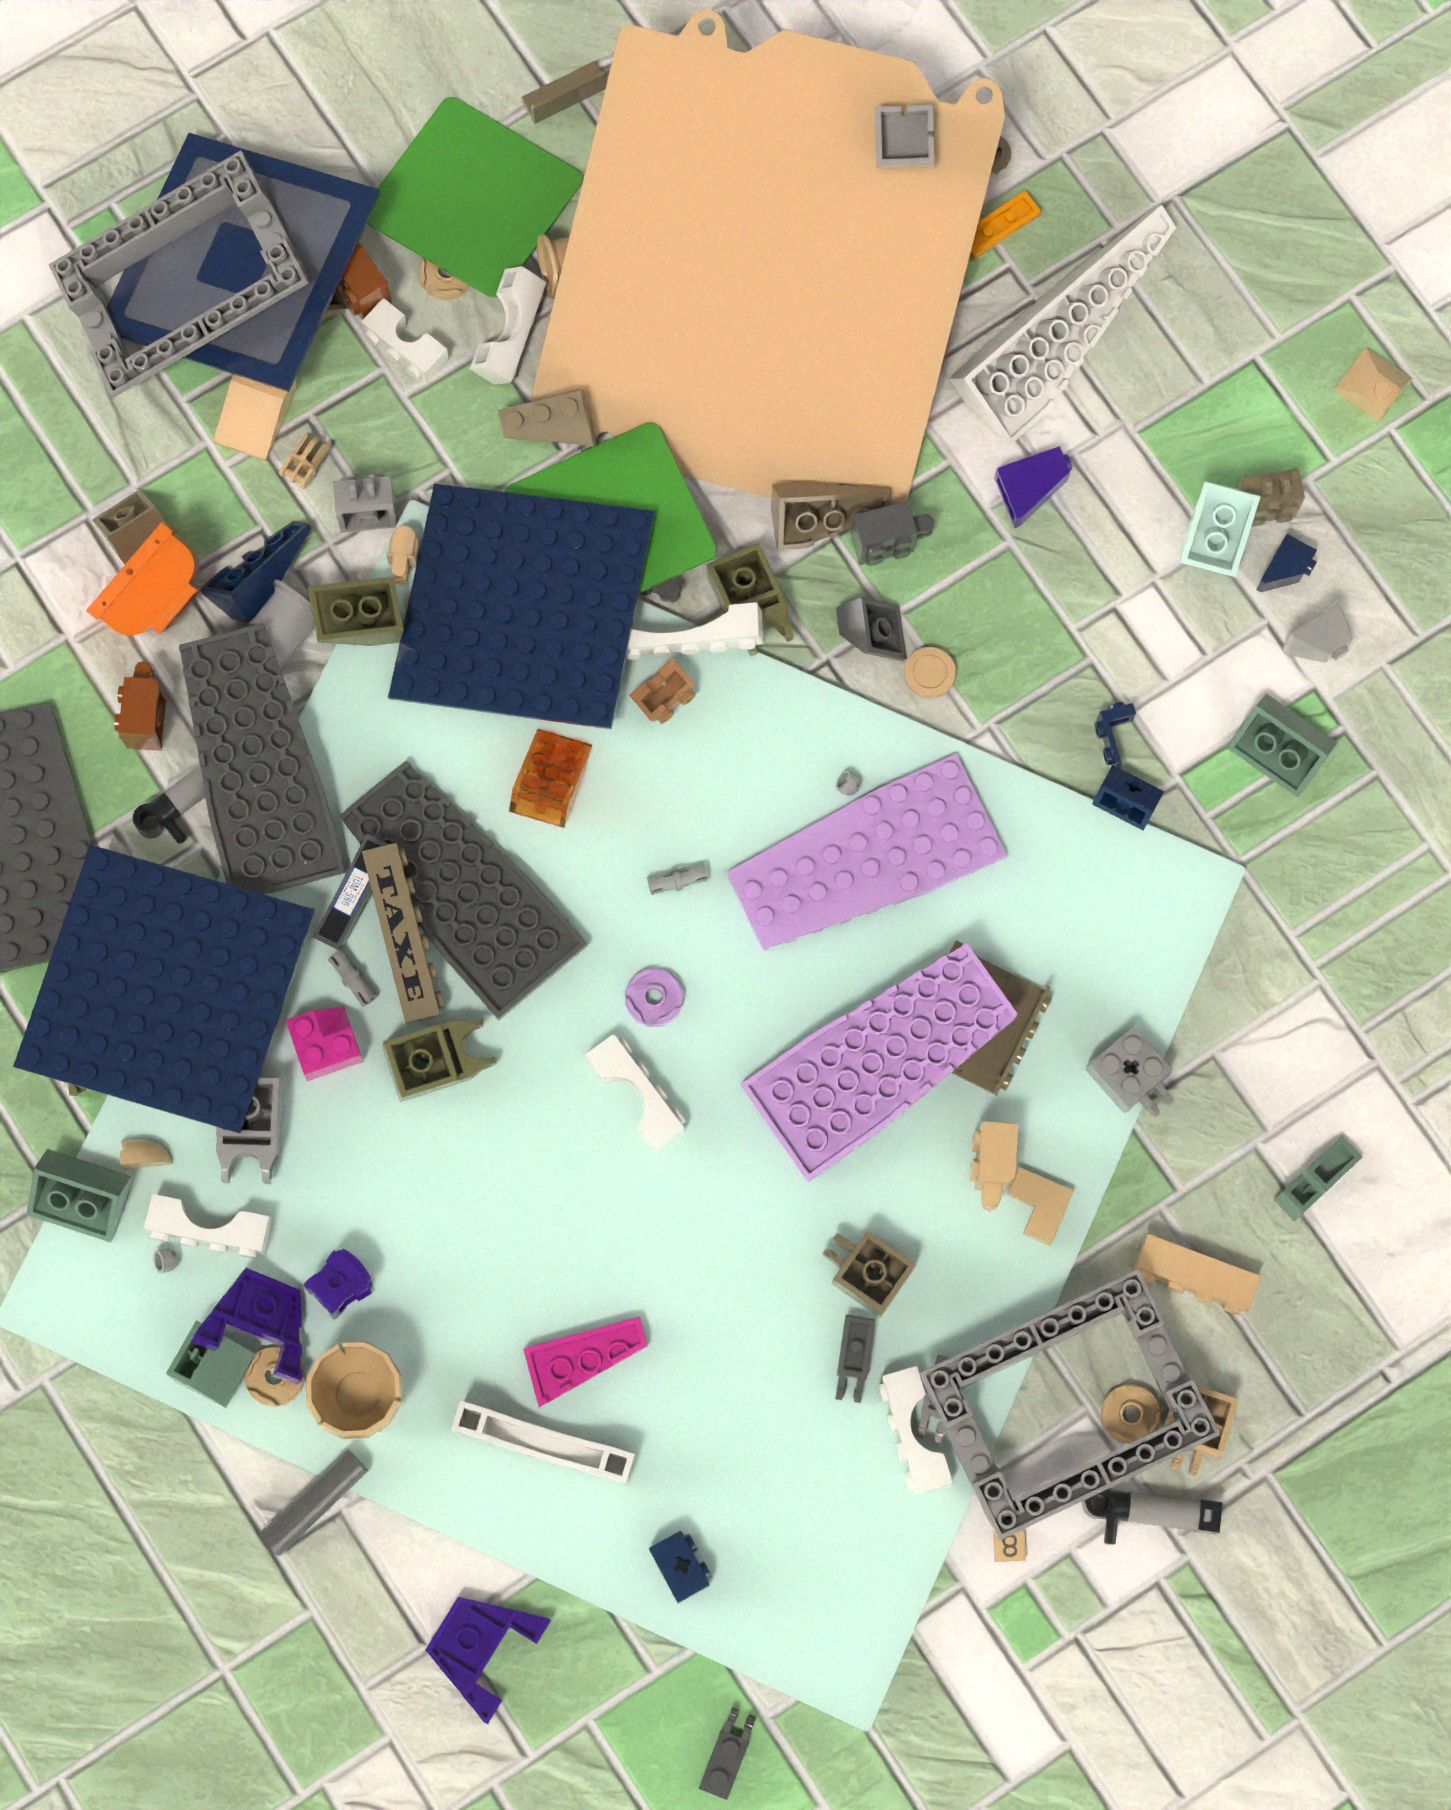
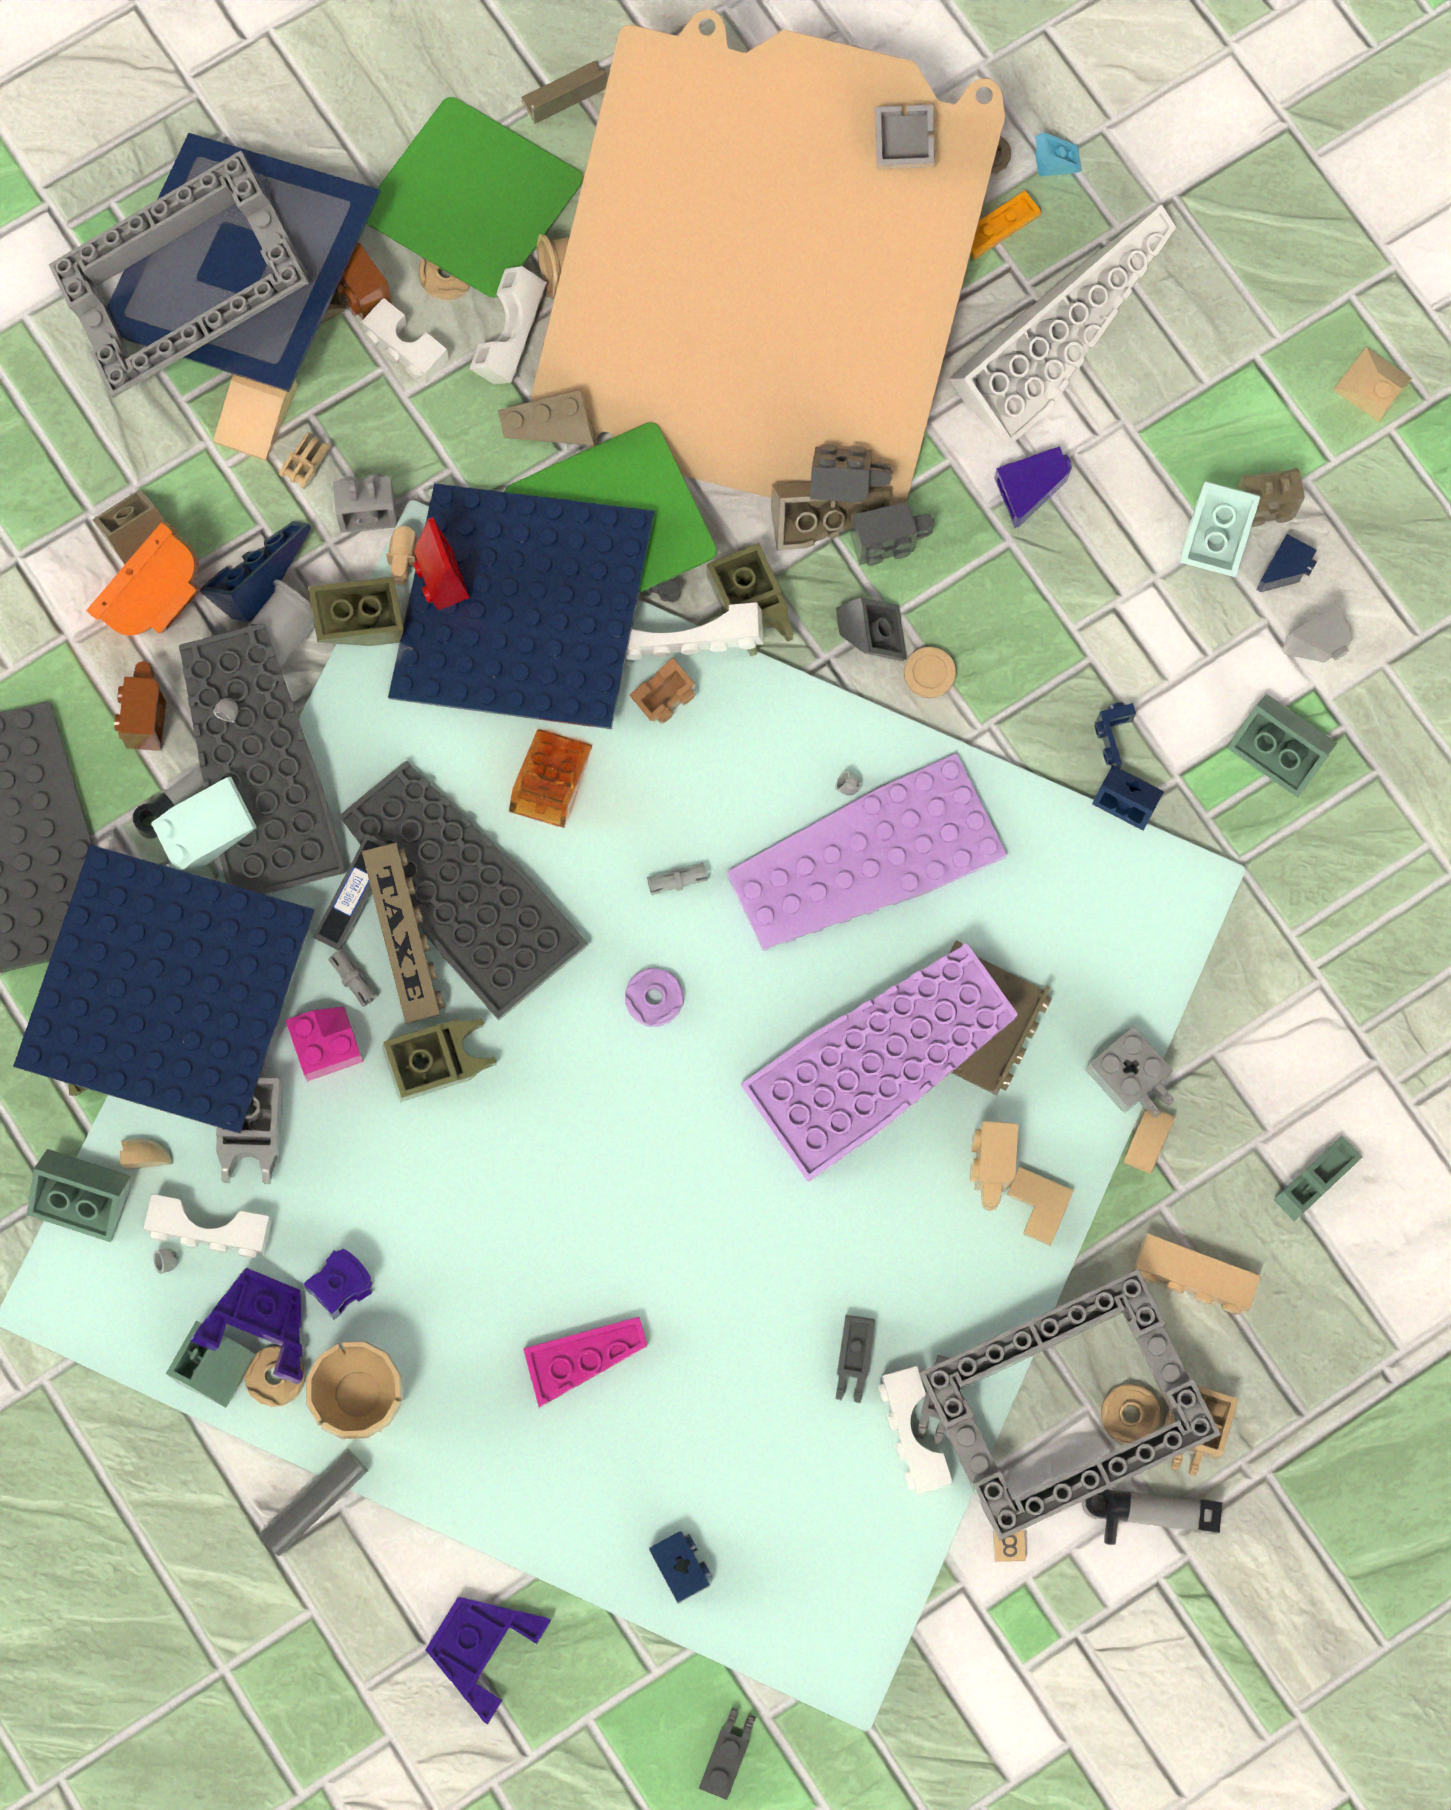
white arch [451,1400,635,1486] -> none
white arch [585,1034,685,1153] -> none
dark tan hinge [822,1231,917,1318] -> none
none -> light aqua slope [151,777,257,872]
none -> light grey hinge [213,698,238,723]
none -> red slope [413,517,470,610]
none -> dark grey hinge [810,444,893,502]
none -> medium azure slope [1035,132,1082,176]
none -> tan slope [1123,1110,1175,1174]

